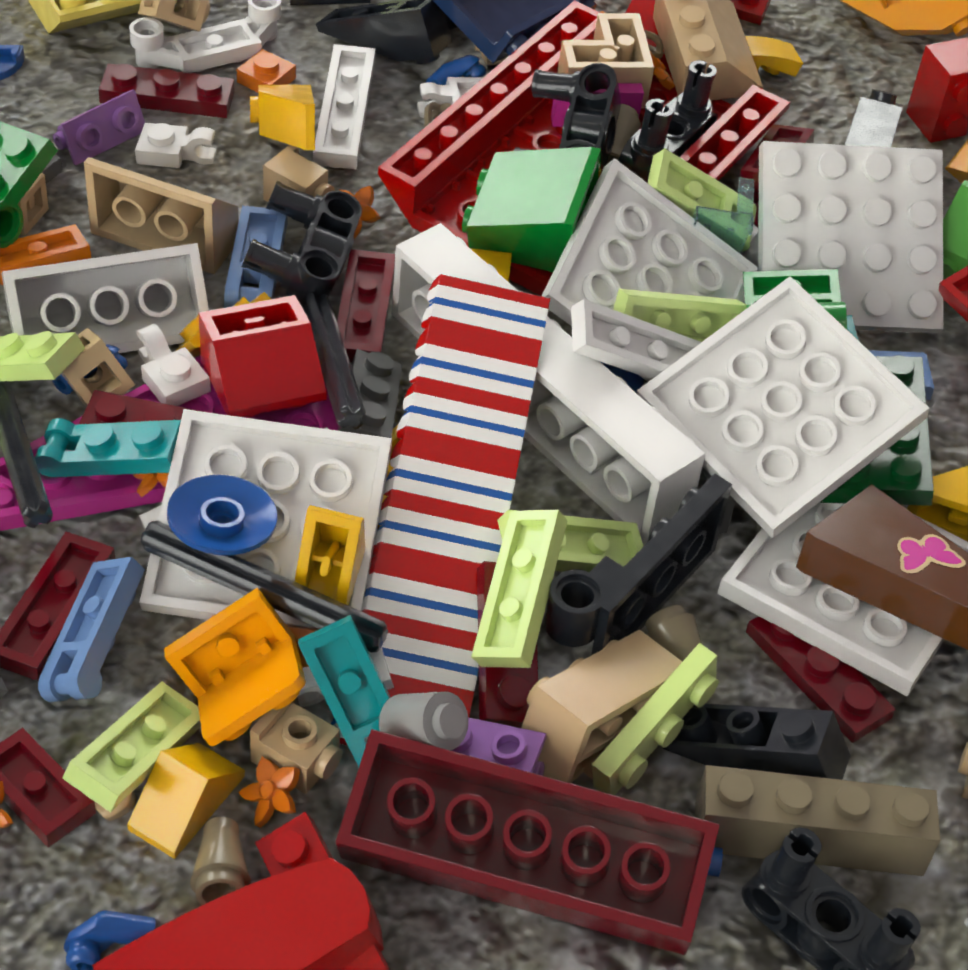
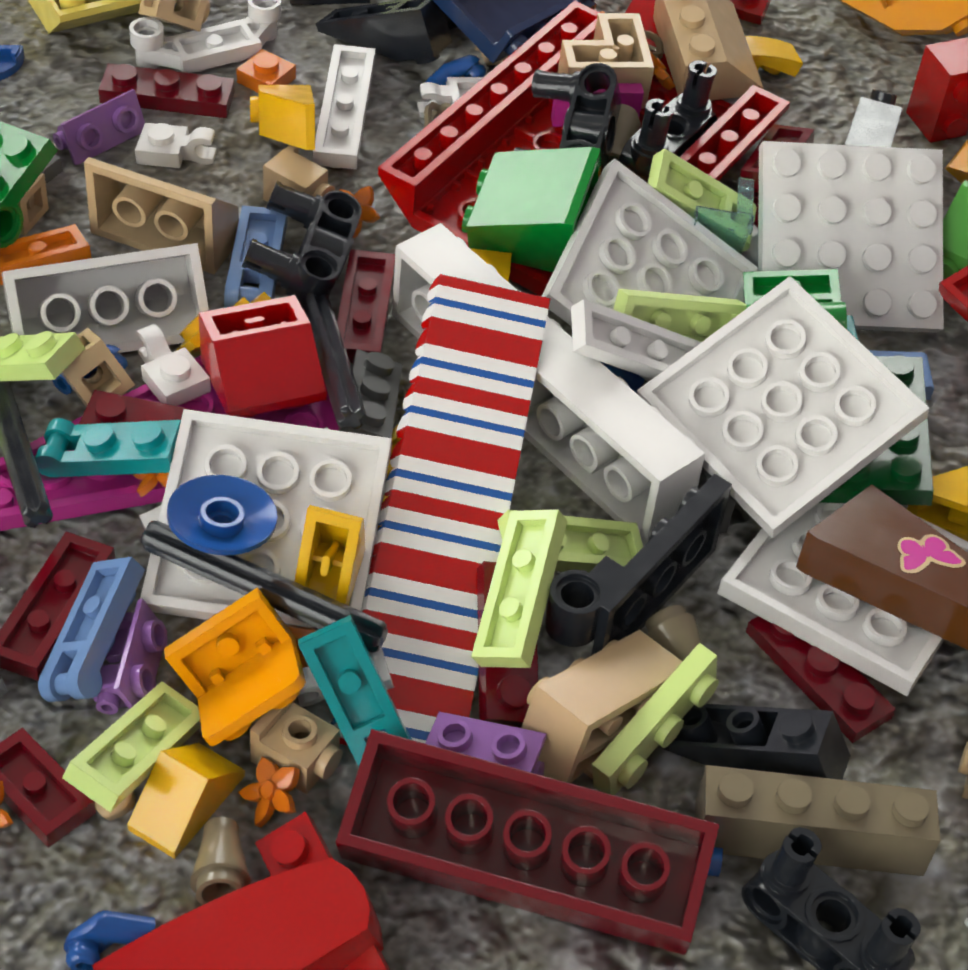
light grey brick [379,692,468,751] -> none
none -> medium lavender hinge [93,598,167,715]

